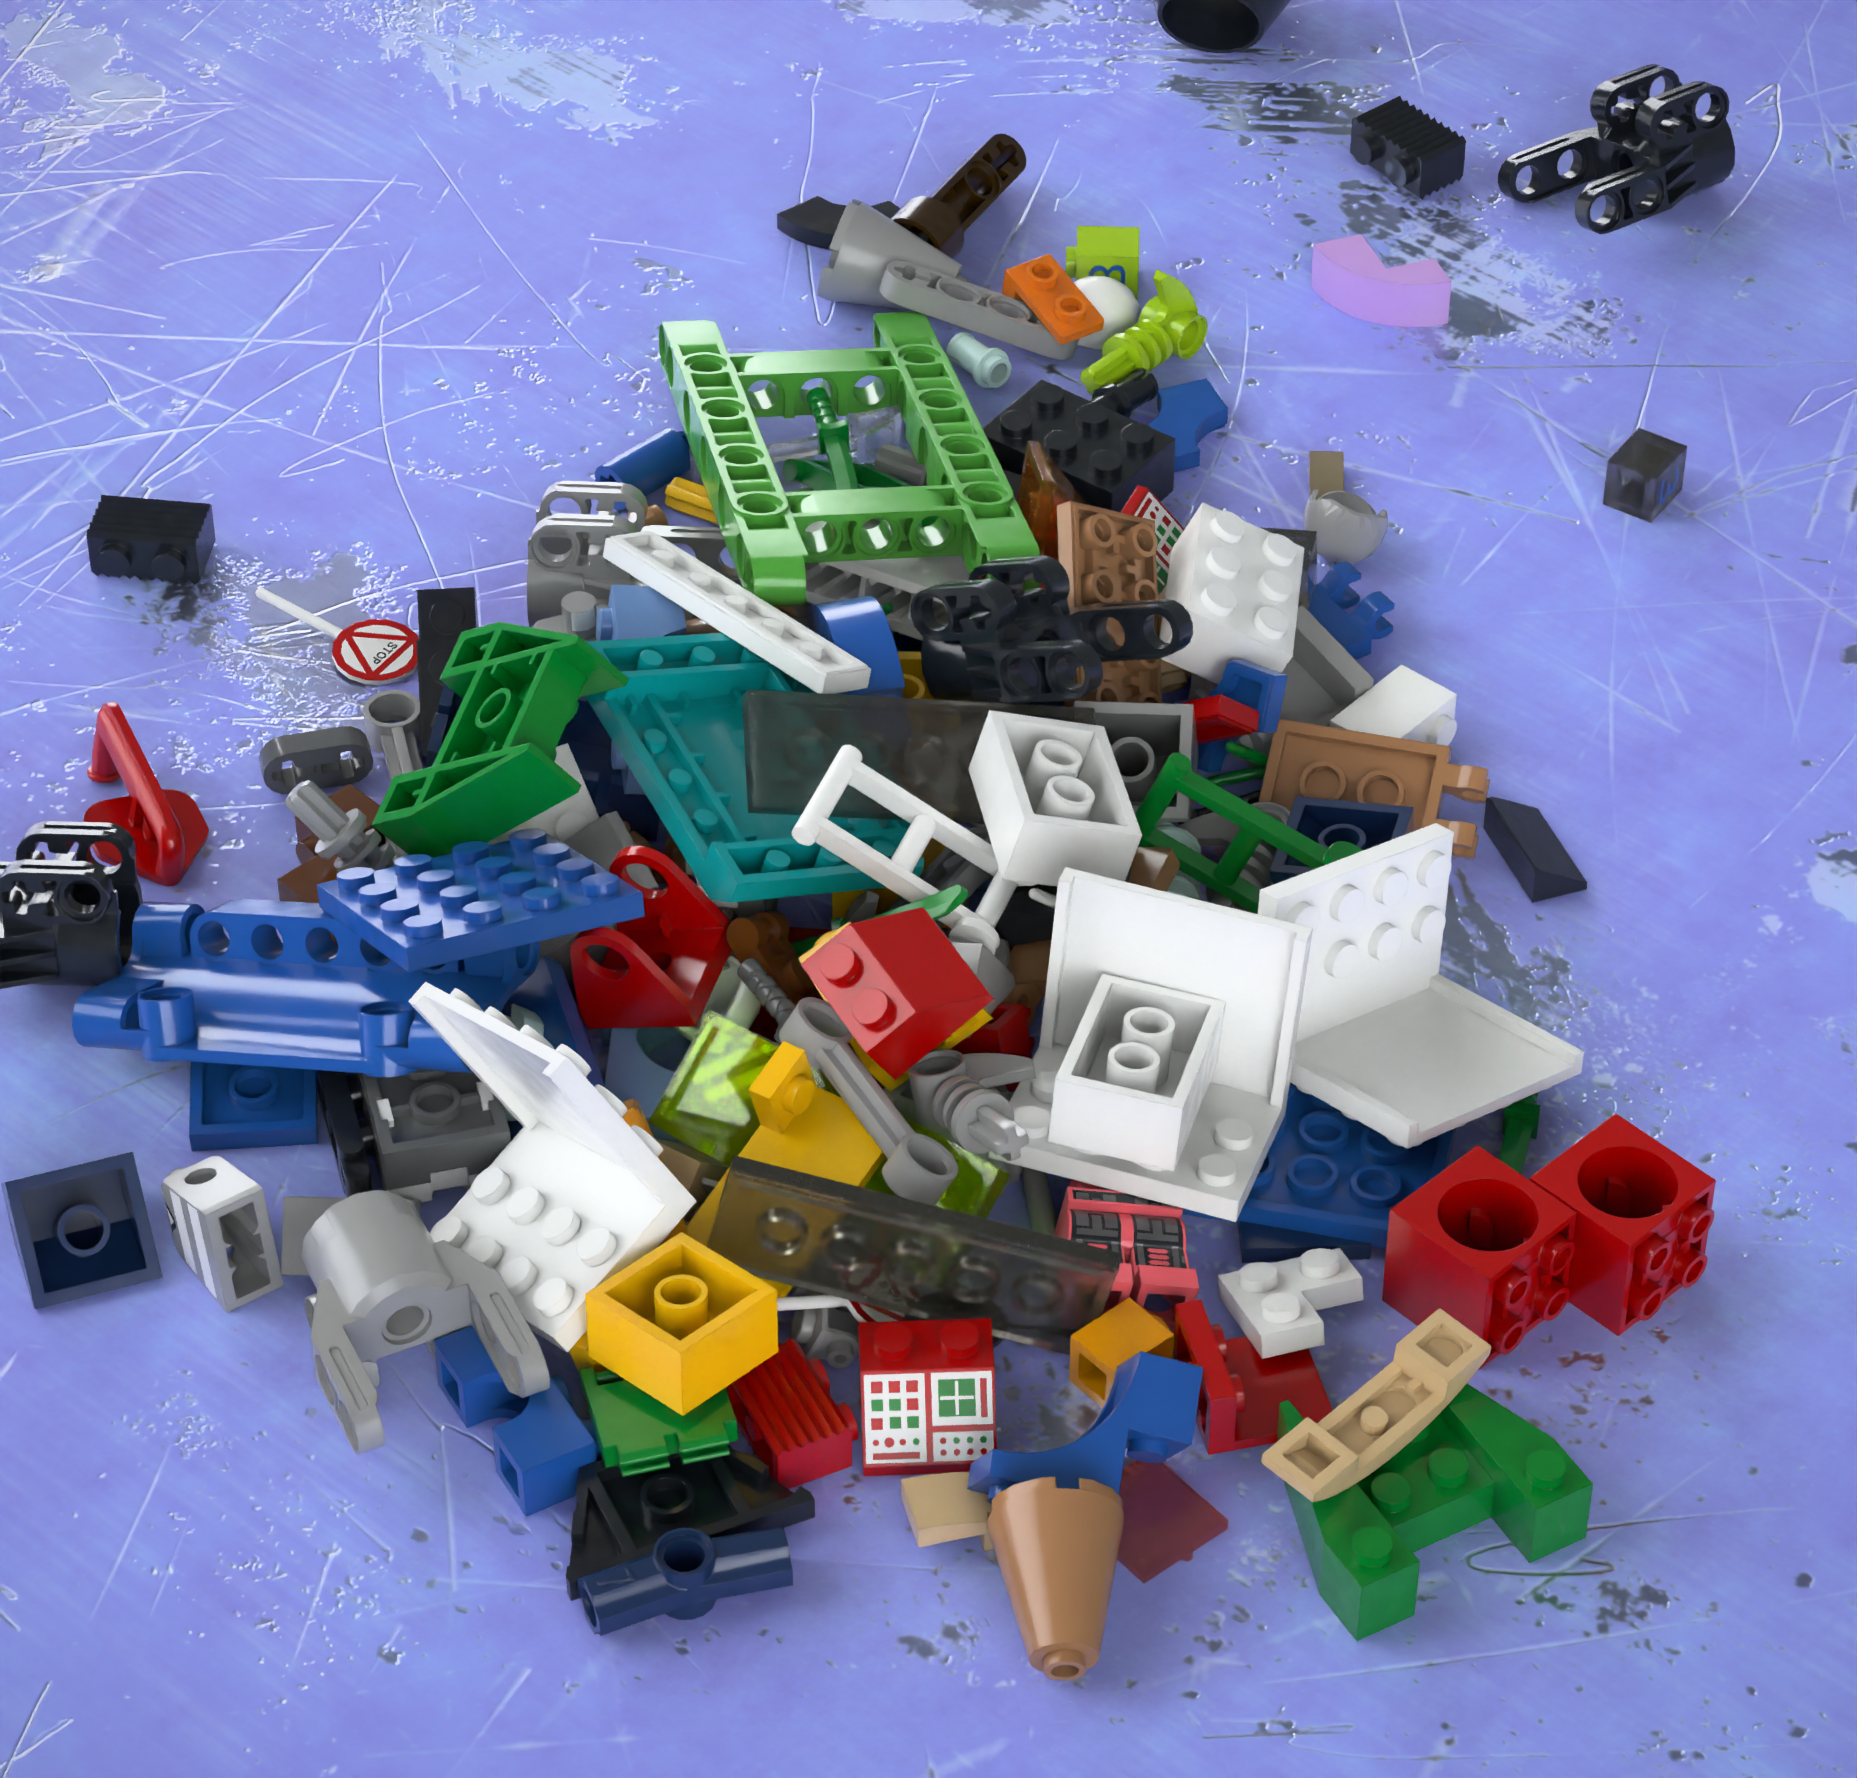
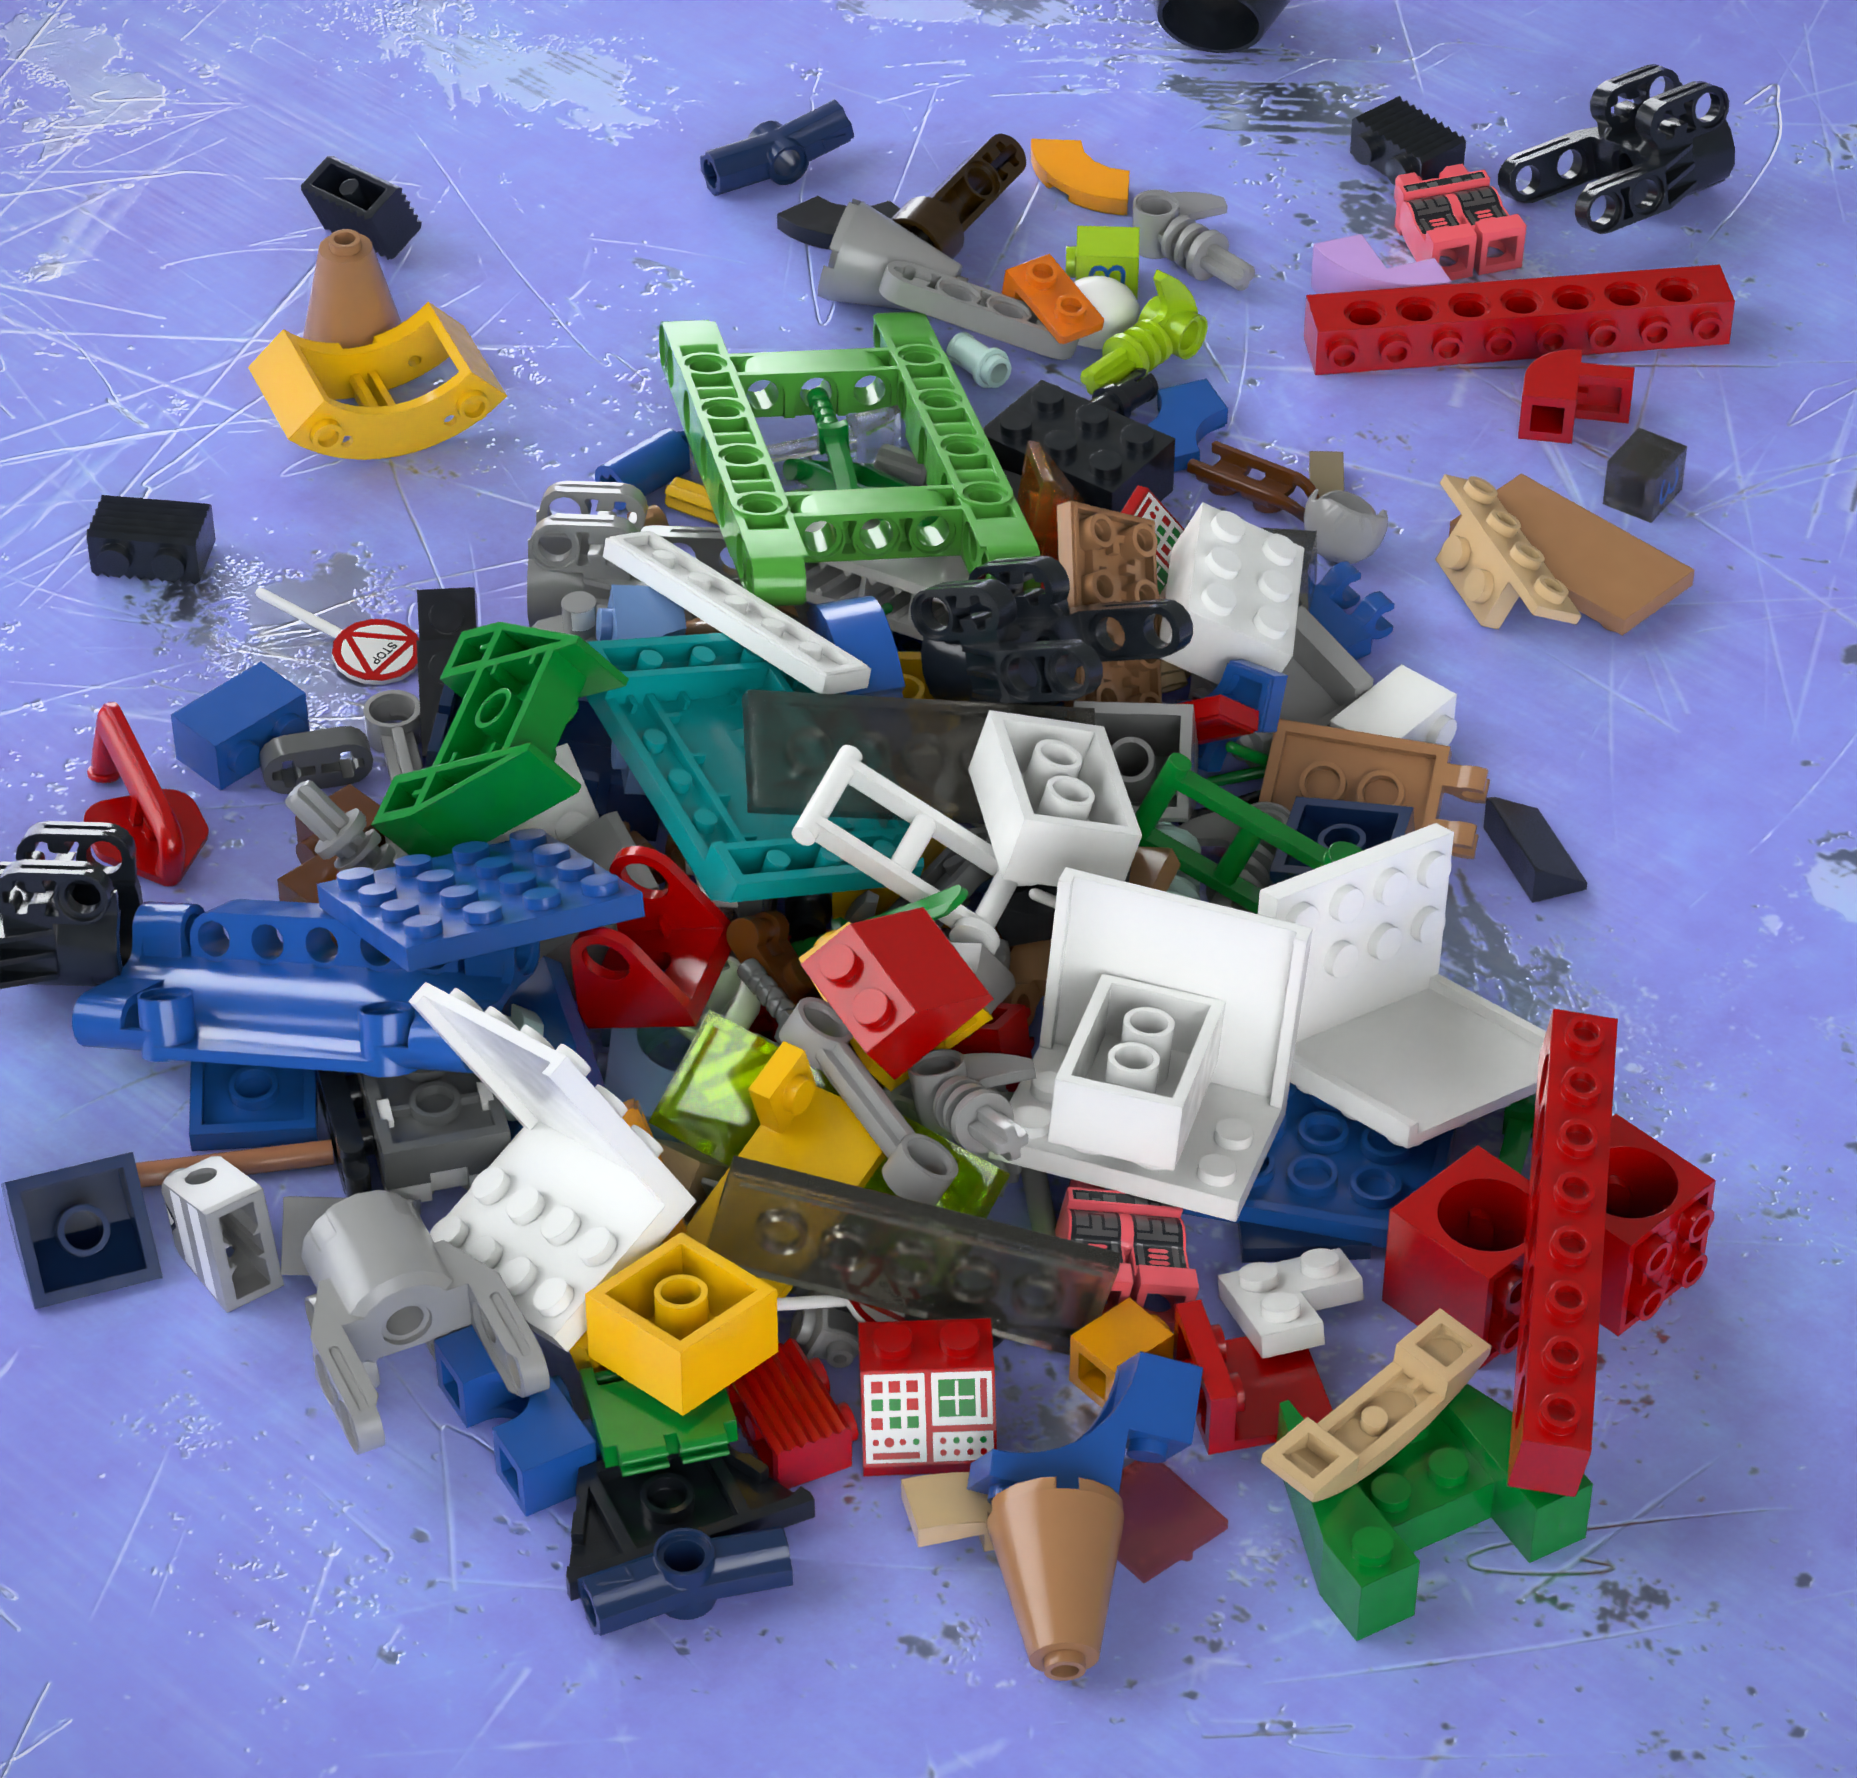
none -> nougat bar [136,1139,334,1188]
none -> blue brick [171,661,310,791]
none -> yellow window [248,301,507,460]
none -> black brick [301,156,422,260]
none -> medium nougat cone [303,229,402,349]
none -> dark blue piece [700,99,854,196]
none -> black pin [785,893,832,943]
none -> light orange tile [1031,139,1130,215]
none -> light grey piece [1132,190,1255,291]
none -> reddish brown piece [1187,441,1320,523]
none -> red brick [1304,264,1735,375]
none -> coral hips [1394,164,1527,281]
none -> tan bracket [1435,474,1582,630]
none -> medium nougat tile [1449,473,1695,636]
none -> red brick [1507,1008,1618,1497]
none -> red brick [1518,349,1635,444]

